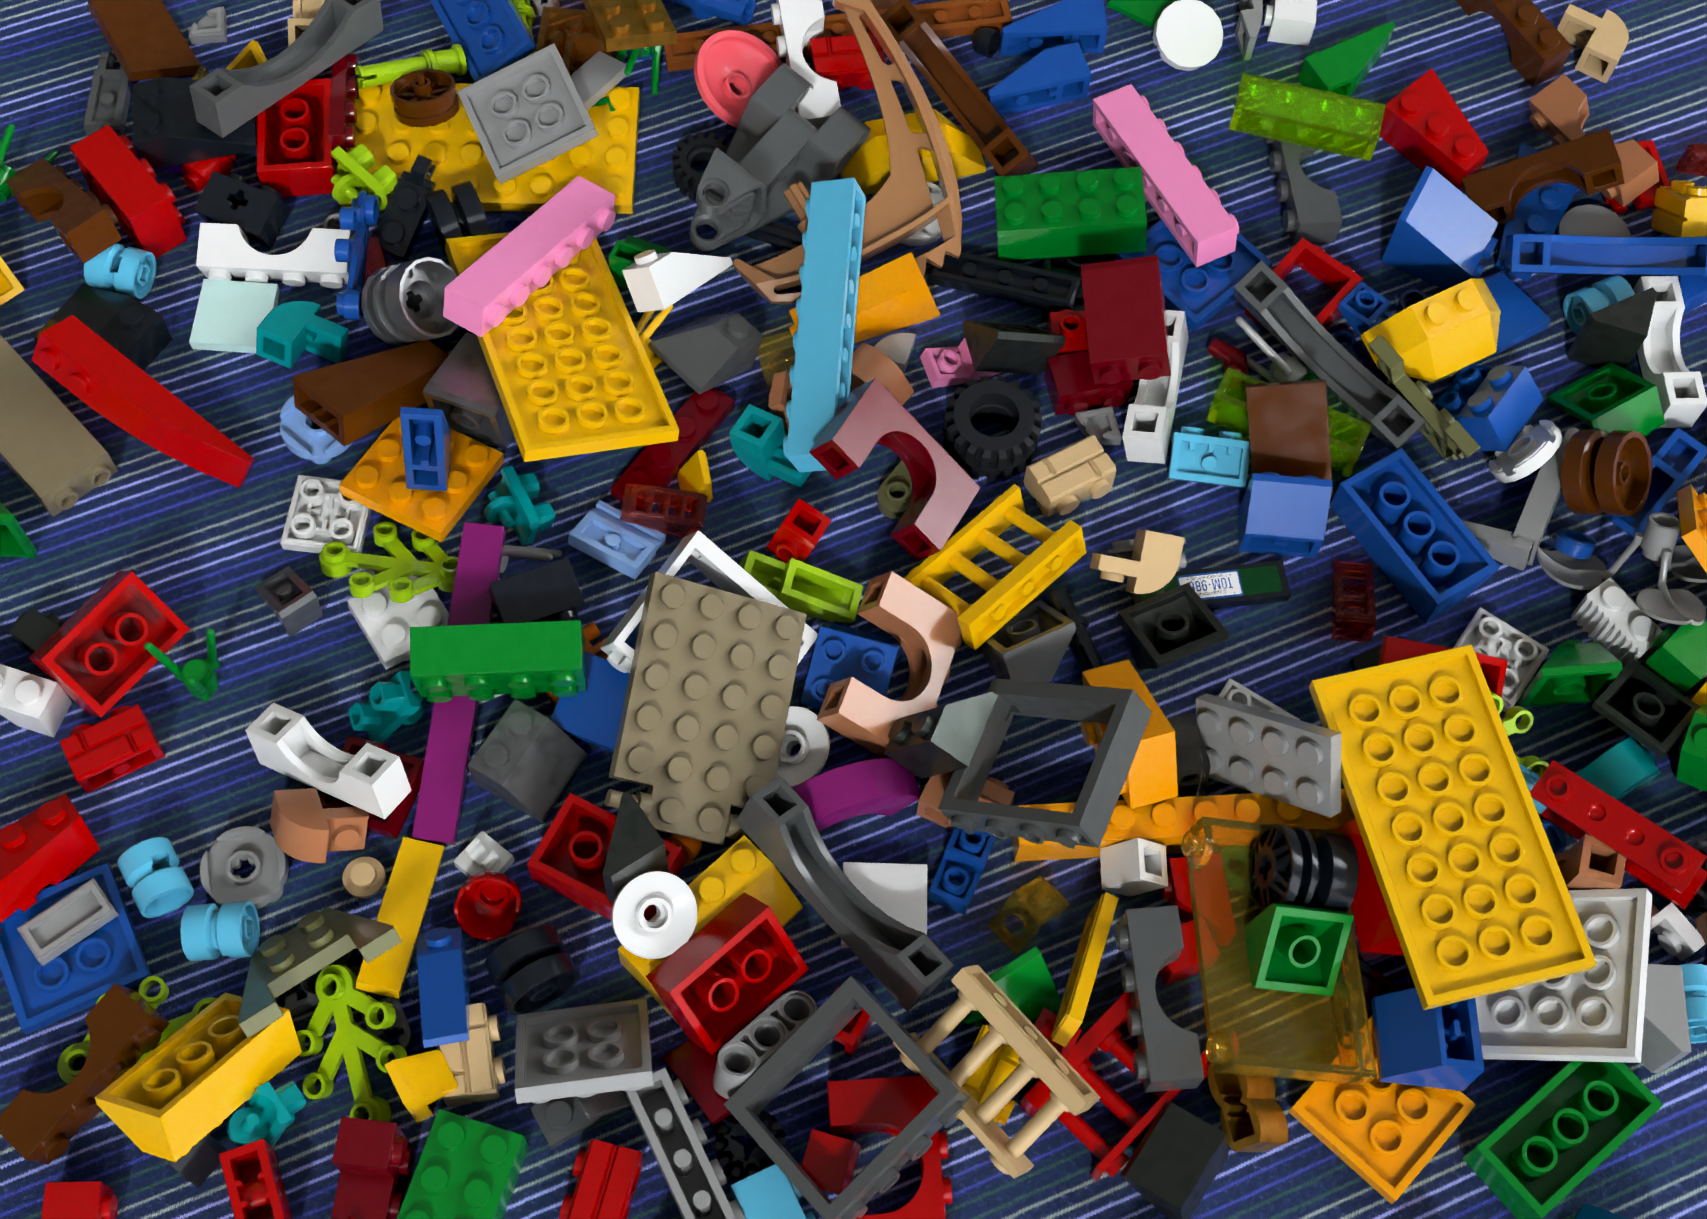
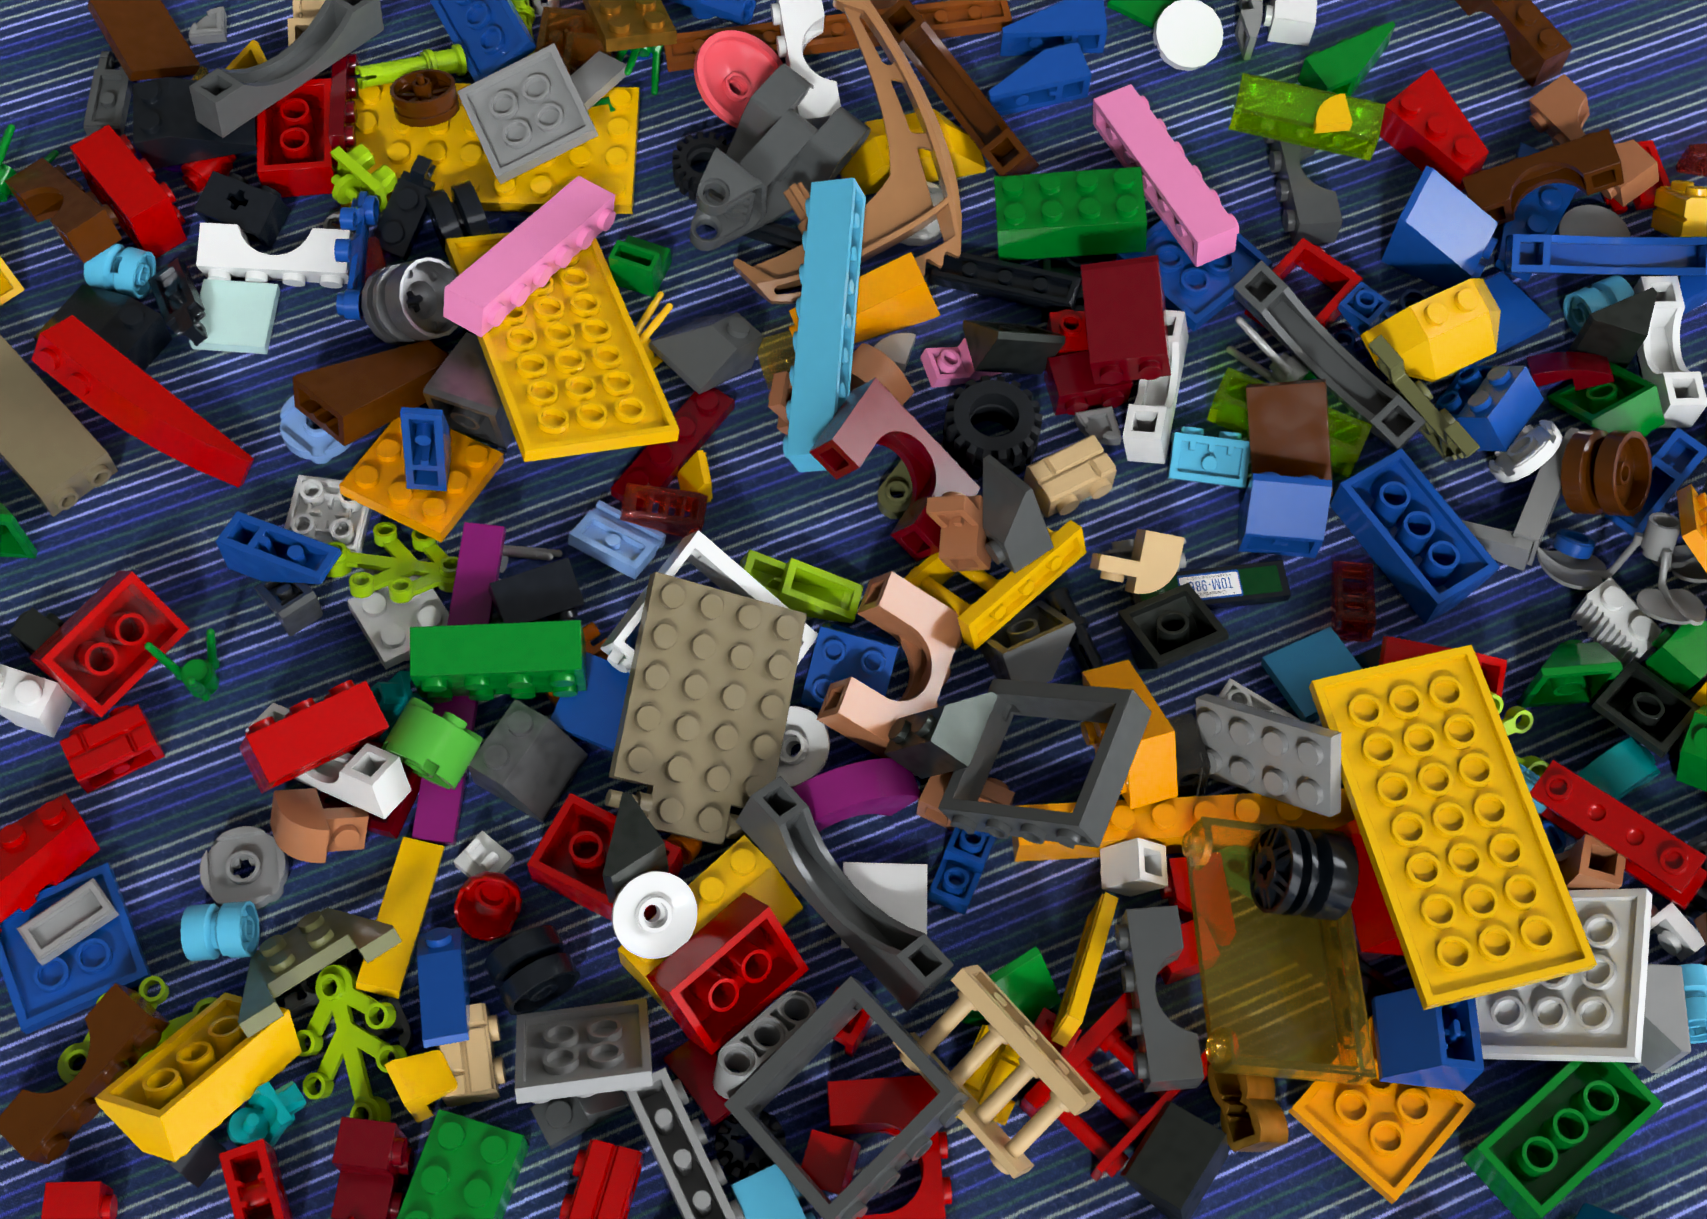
medium azure wheel [117,837,194,918] -> none
teal brick [256,301,348,369] -> none
tan plate [342,857,386,899] -> none
teal hips [484,465,555,546] -> none
white slope [622,249,733,312] -> none
teal brick [729,404,811,488] -> none
red brick [765,498,832,563] -> none
red brick [809,32,885,92] -> none
black hinge [971,27,1001,58] -> none
clear yellow bracket [988,875,1070,954] -> none
dark red arm [1207,337,1249,386] -> none
green slope [1244,903,1354,996] -> none
white tile [1453,607,1550,712] -> none
tan brick [1557,4,1629,83] -> none
none -> black hinge [148,258,208,346]
none -> blue slope [216,511,342,584]
none -> red brick [239,679,389,793]
none -> bright green brick [381,697,483,790]
none -> nougat brick [926,492,991,572]
none -> dark grey slope [983,454,1054,573]
none -> dark azure tile [1261,626,1362,723]
none -> yellow tile [1313,93,1353,134]
none -> dark red slope [1527,352,1614,391]

